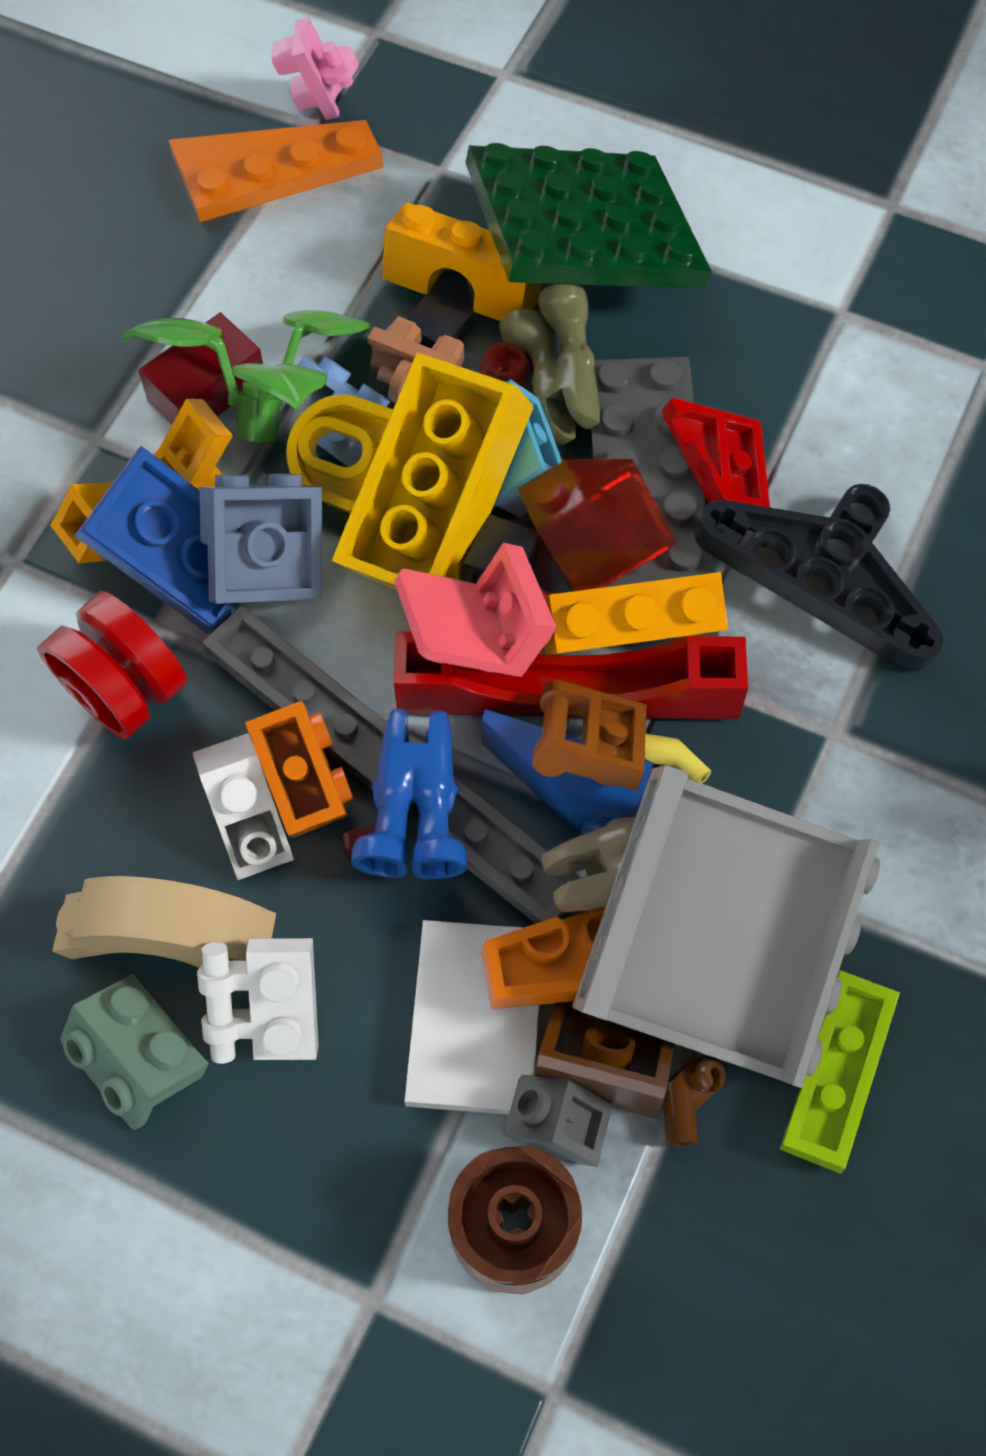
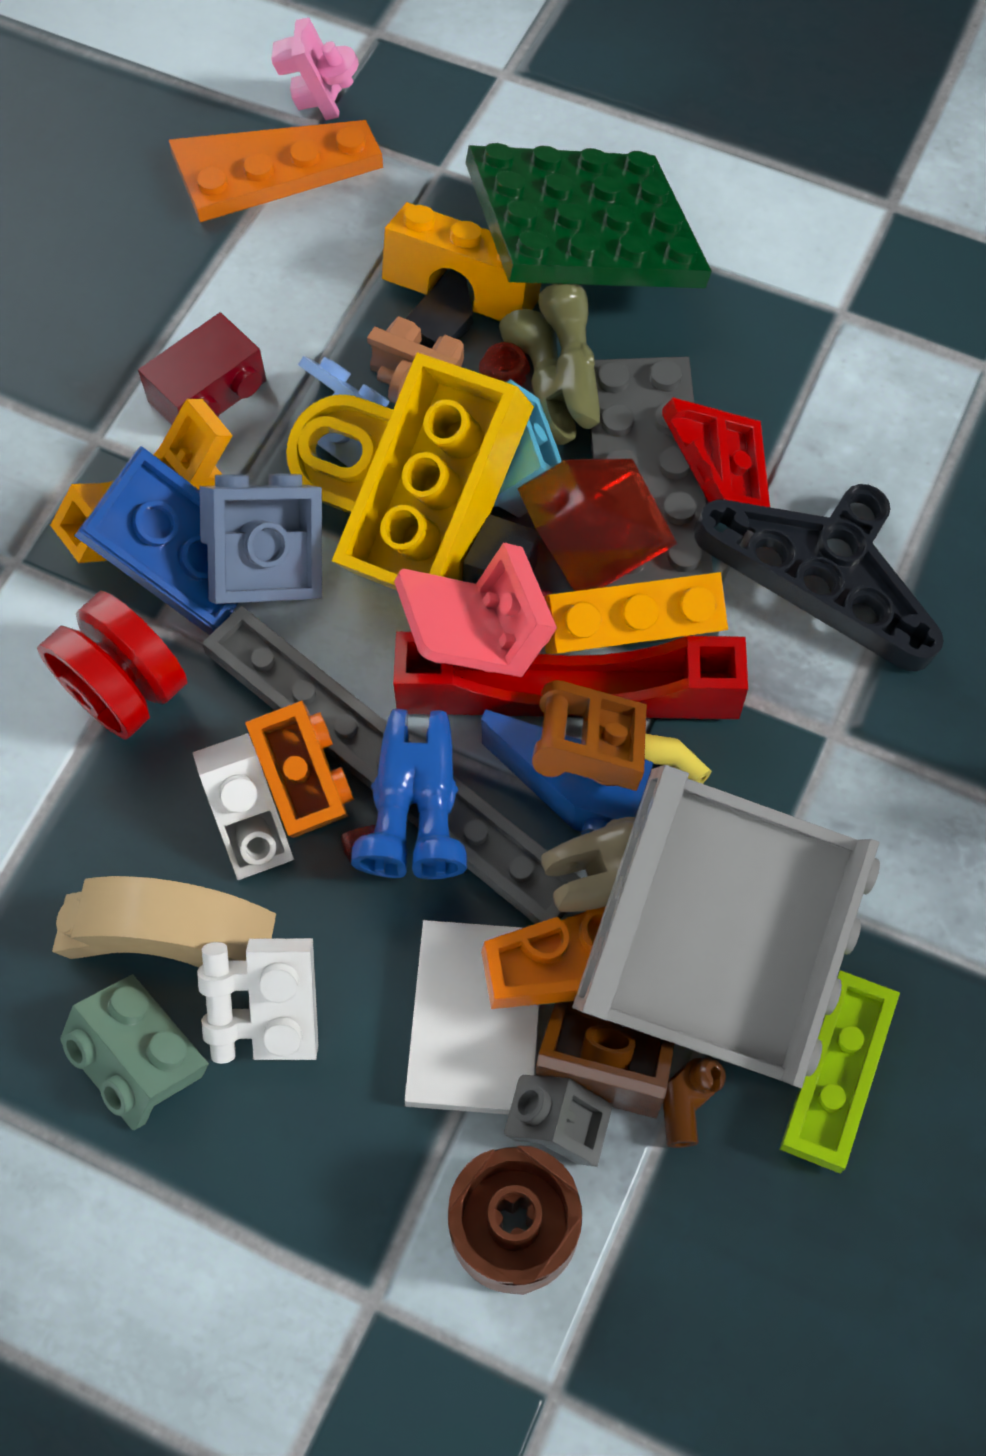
bright green plant [123,310,371,442] -> none

